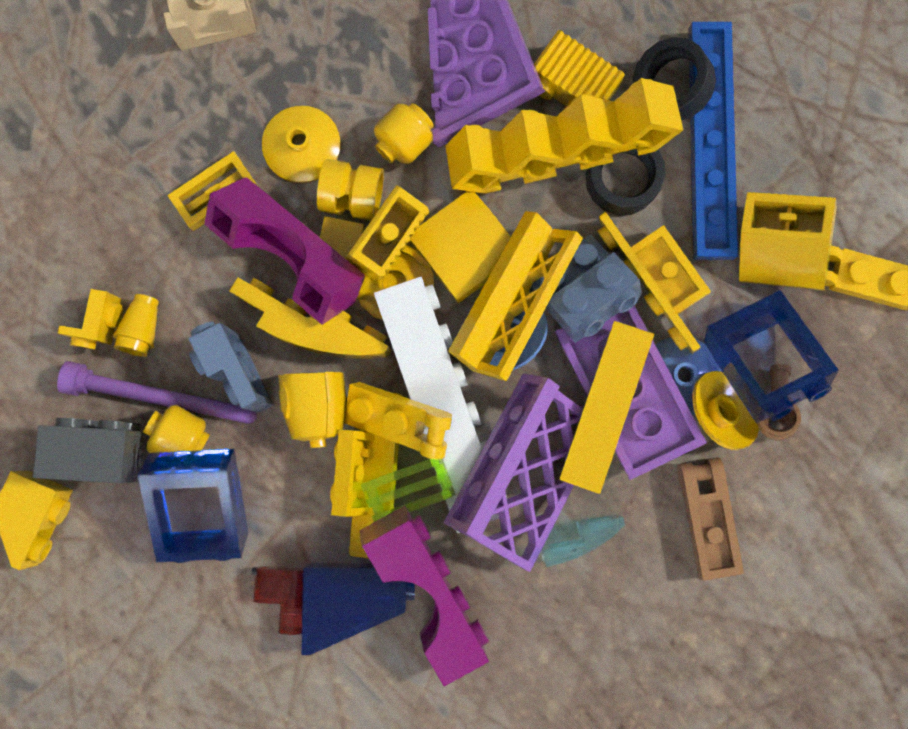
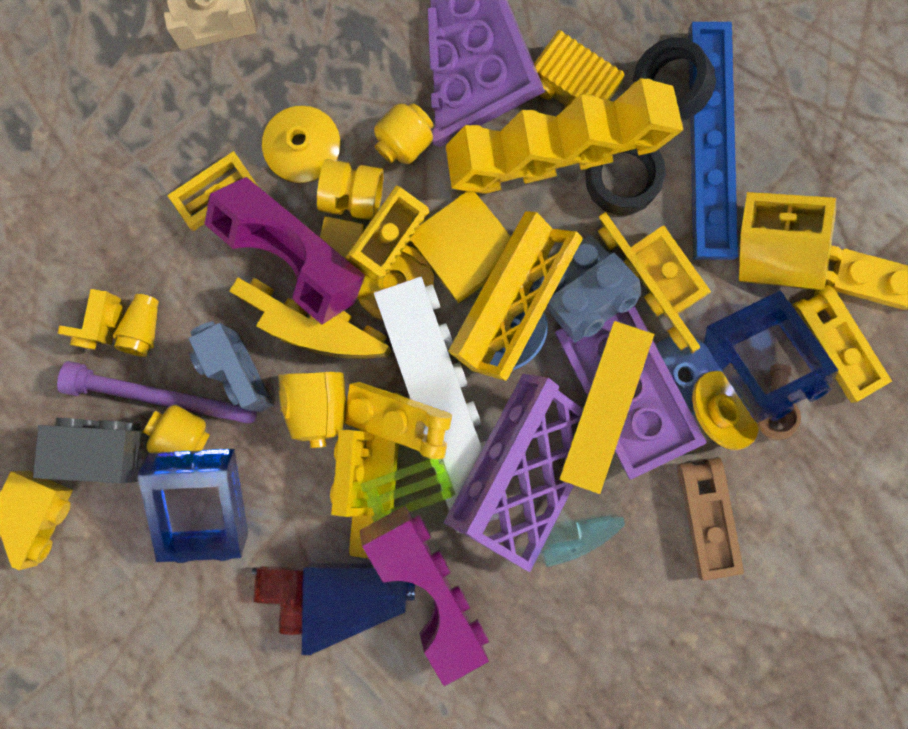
none -> yellow plate [790,285,892,403]

